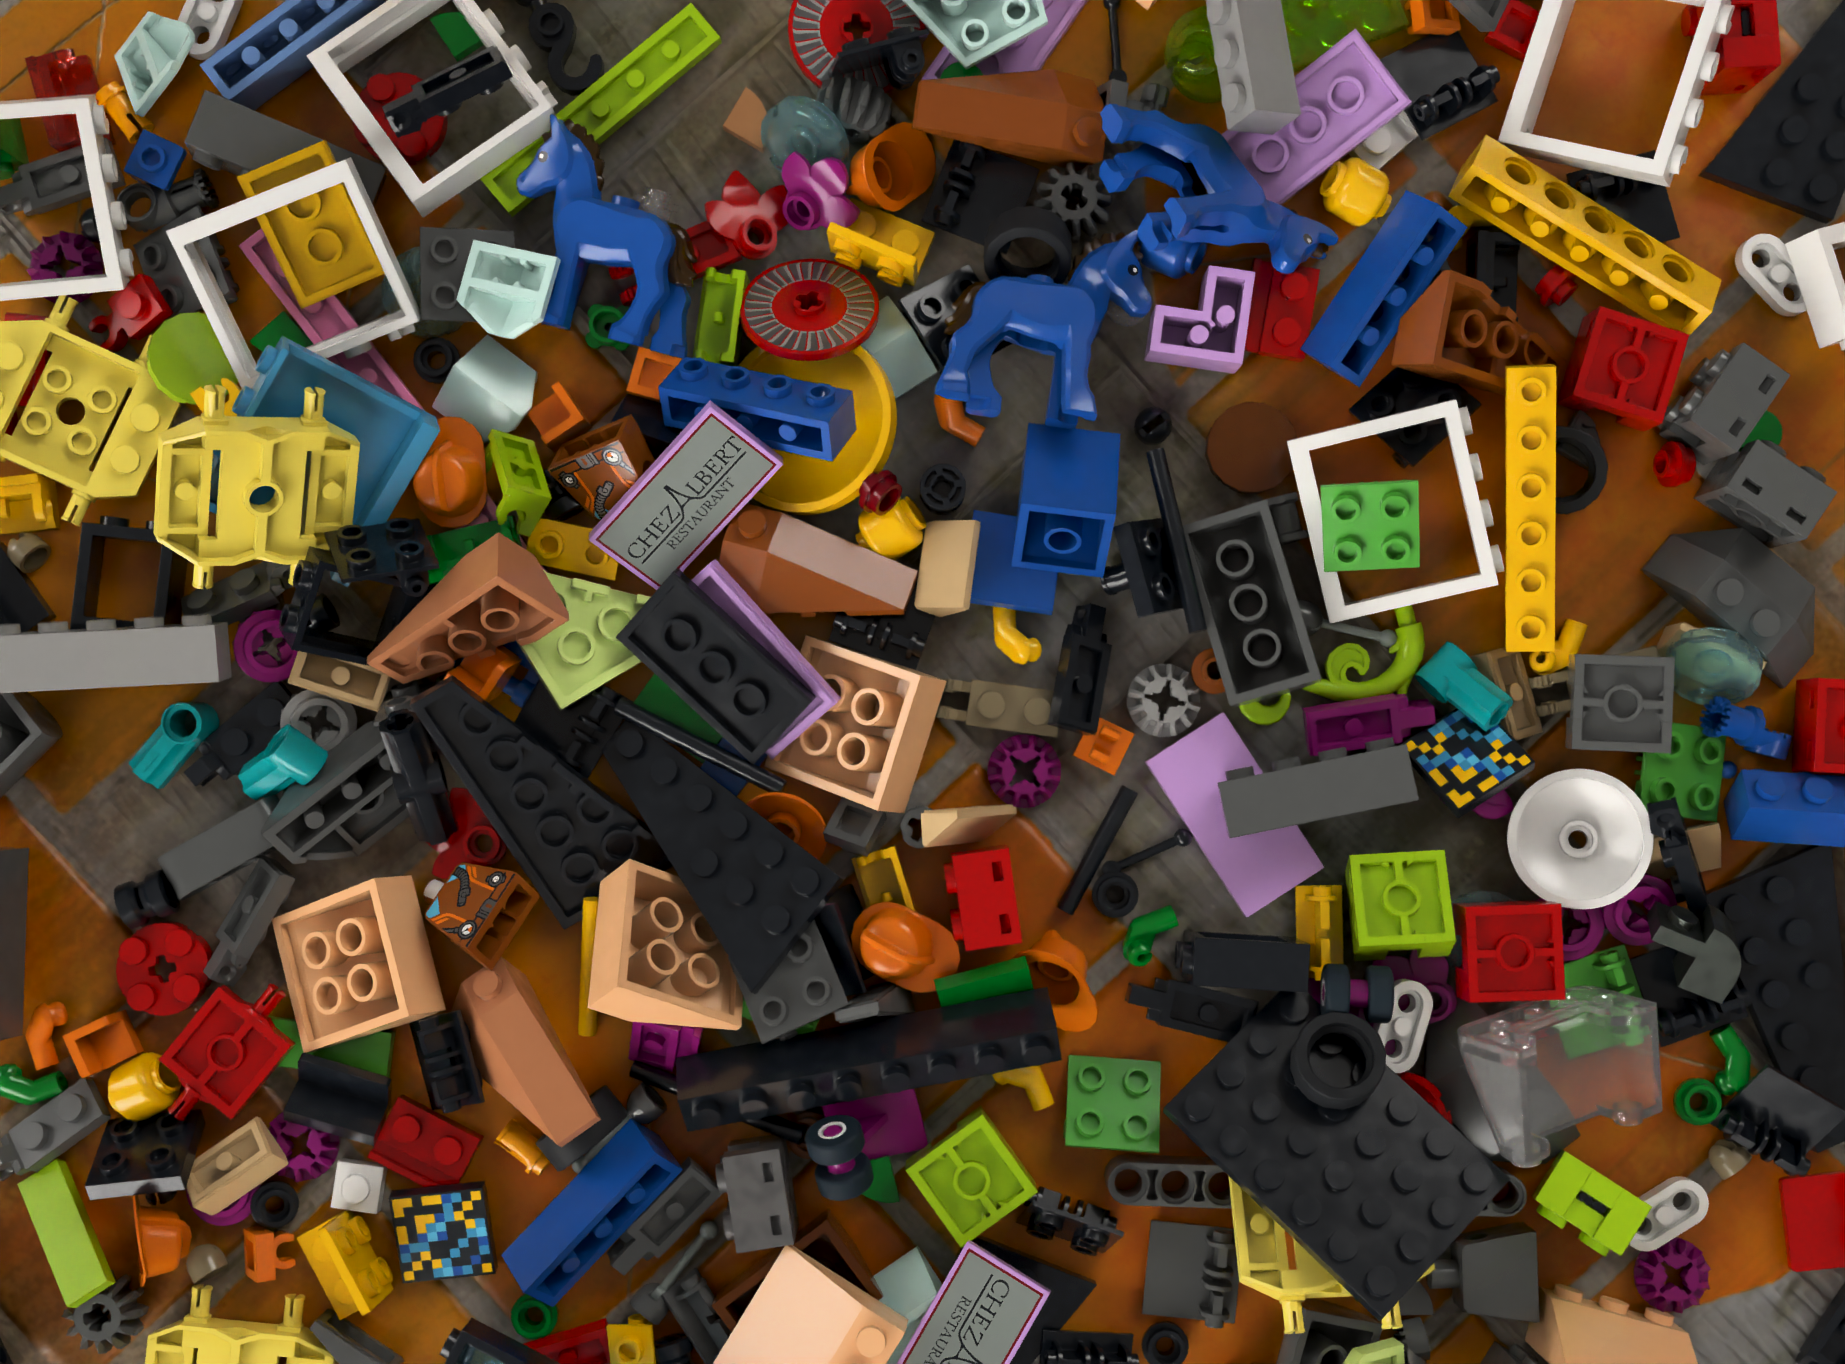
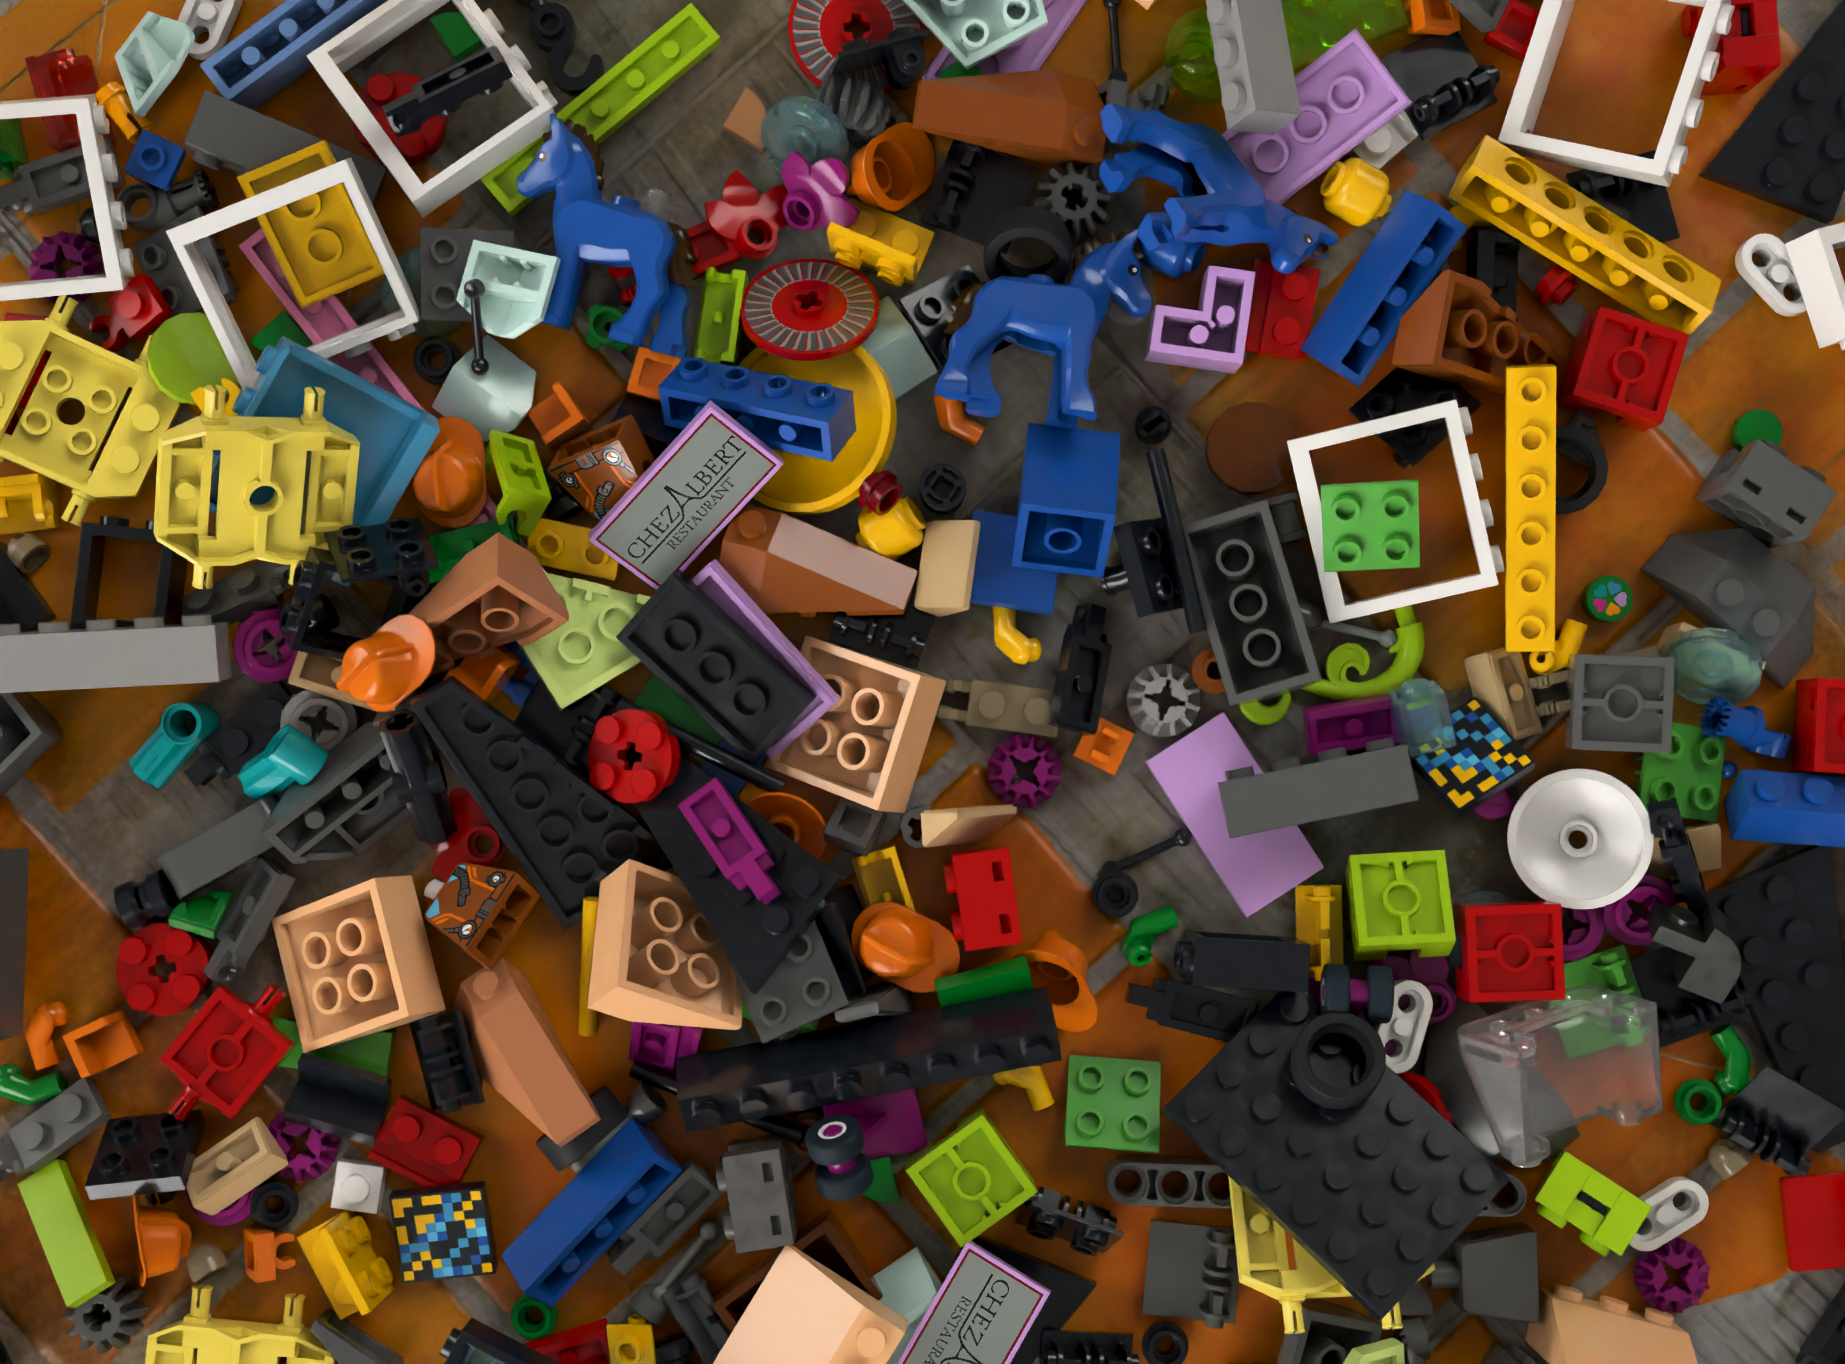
yellow head [108,1052,181,1122] -> none
light orange pin [494,1119,551,1176] -> none
black bar [1057,785,1138,916] -> none
teal piece [1415,642,1513,731] -> none
red plate [1653,441,1696,488] -> none
dark grey piece [1658,342,1790,465] -> none
none -> green tile [168,891,233,939]
none -> orange piece [336,615,436,712]
none -> black hinge [464,279,489,375]
none -> red plate [588,709,680,803]
none -> magenta hinge [678,777,781,905]
none -> clear light blue brick [1388,678,1457,758]
none -> green tile [1582,576,1633,623]

